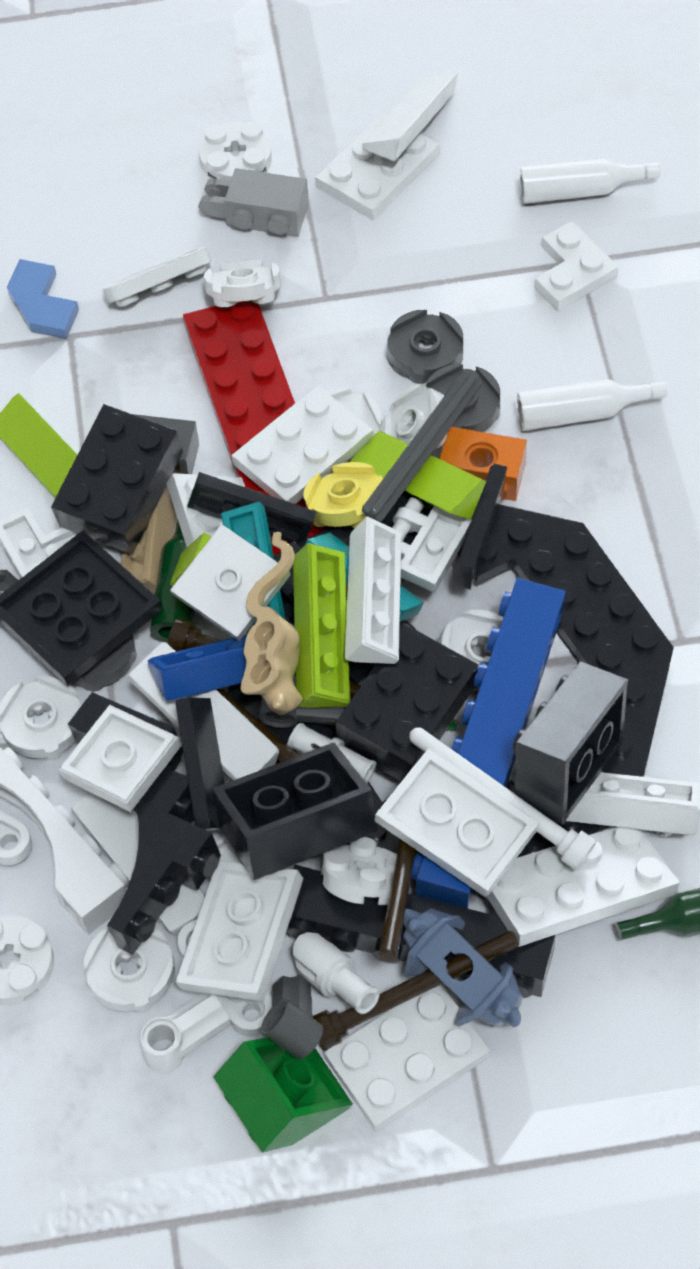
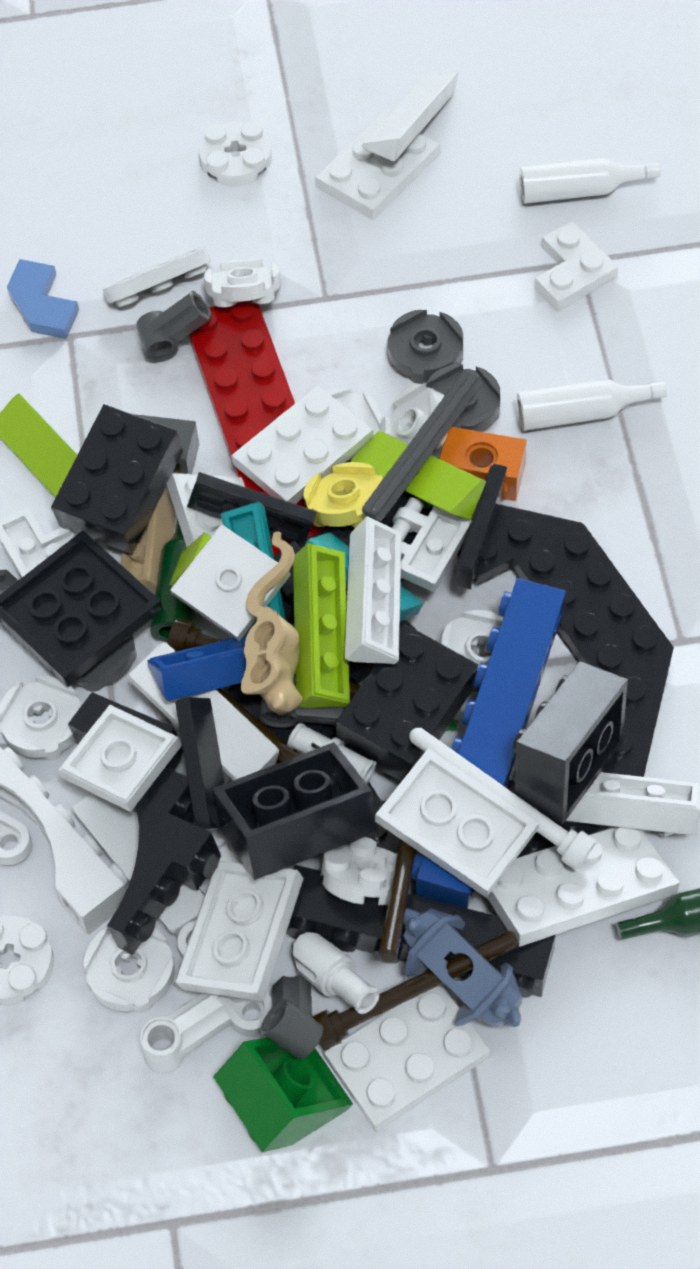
light grey hinge [198,168,309,237] -> none
none -> dark grey piece [136,291,212,362]

